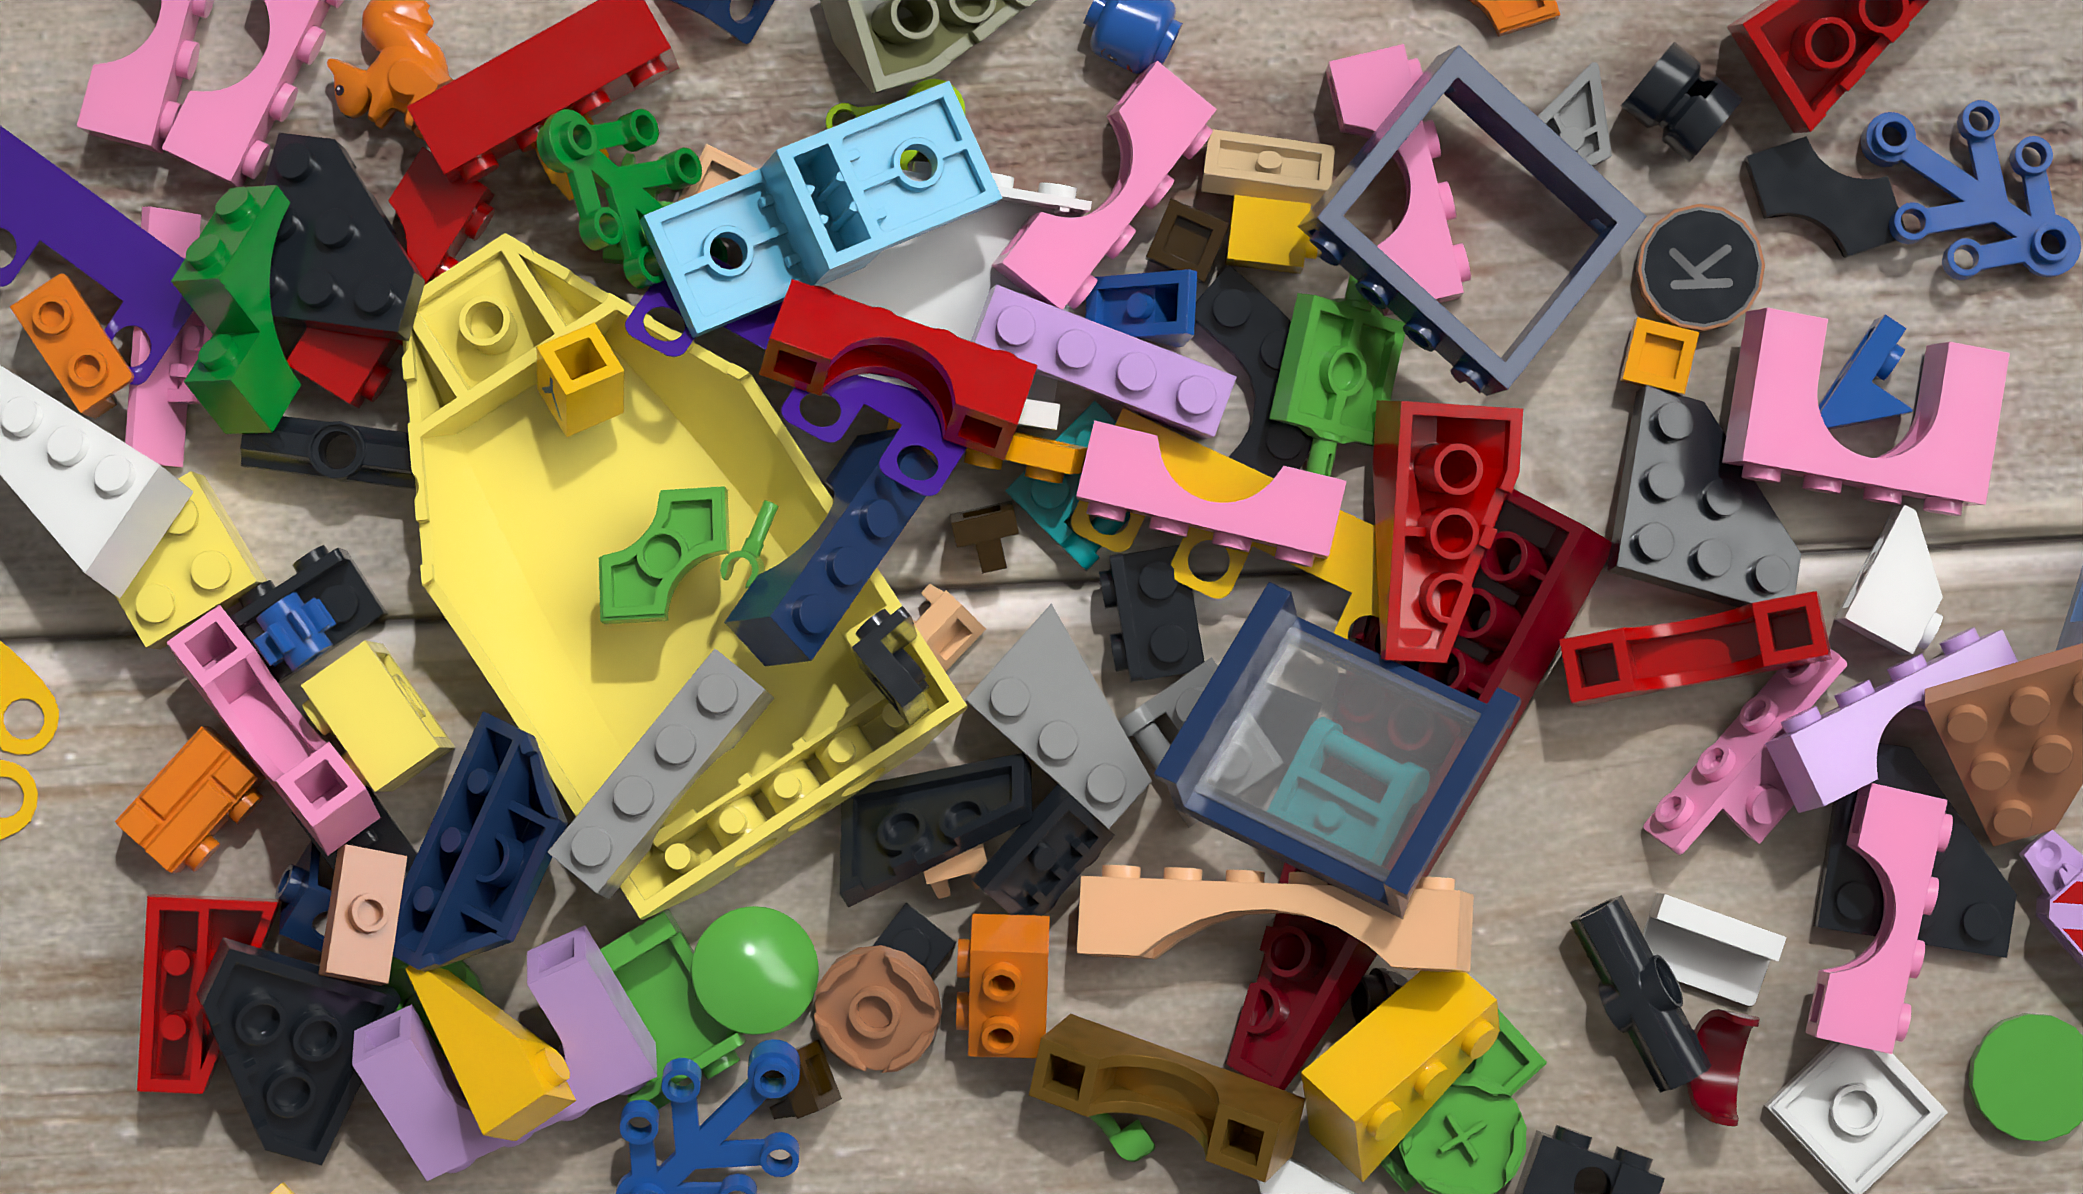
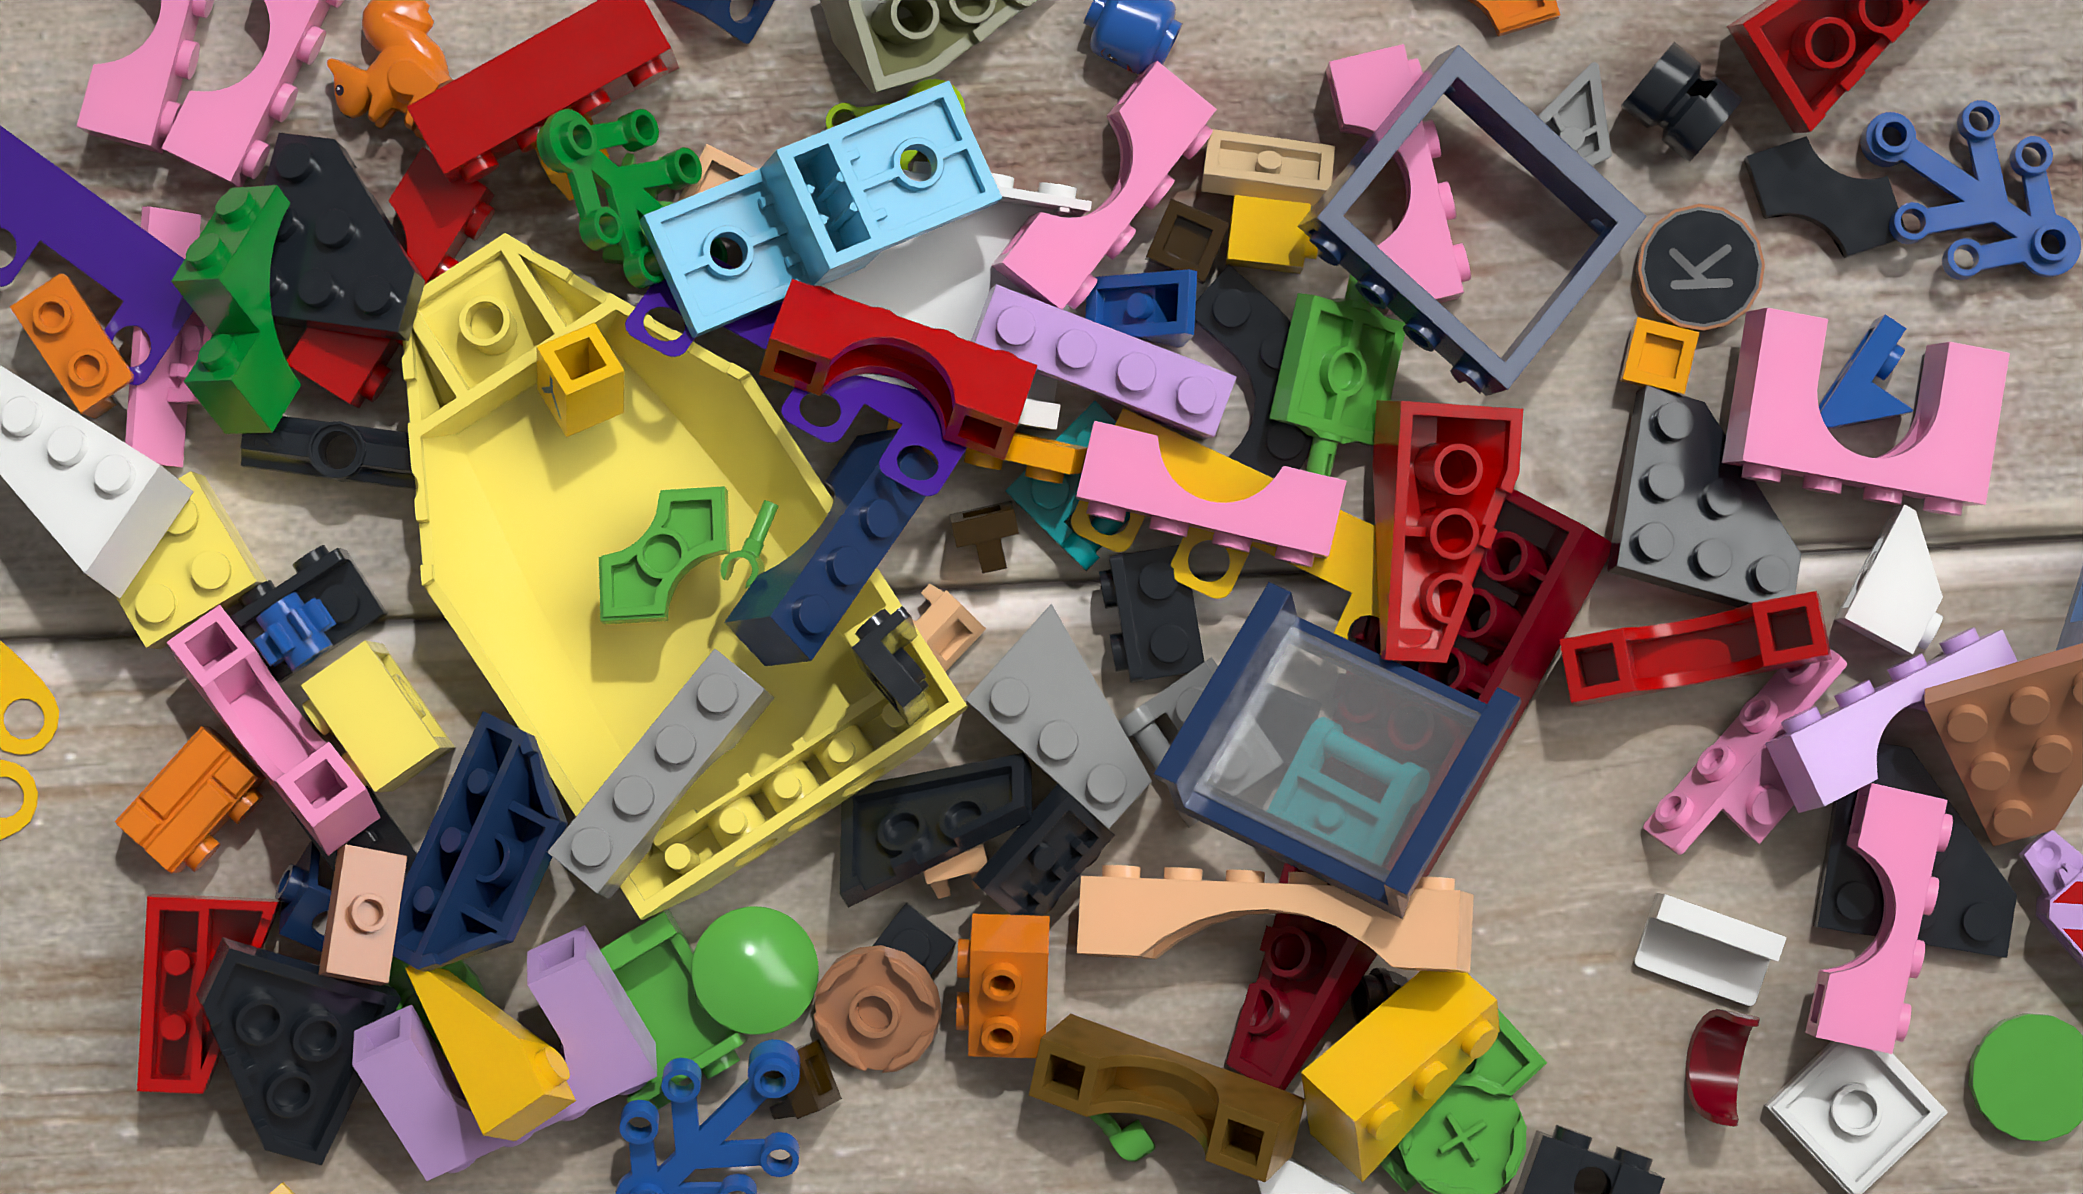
black piece [1570,895,1712,1093] -> none

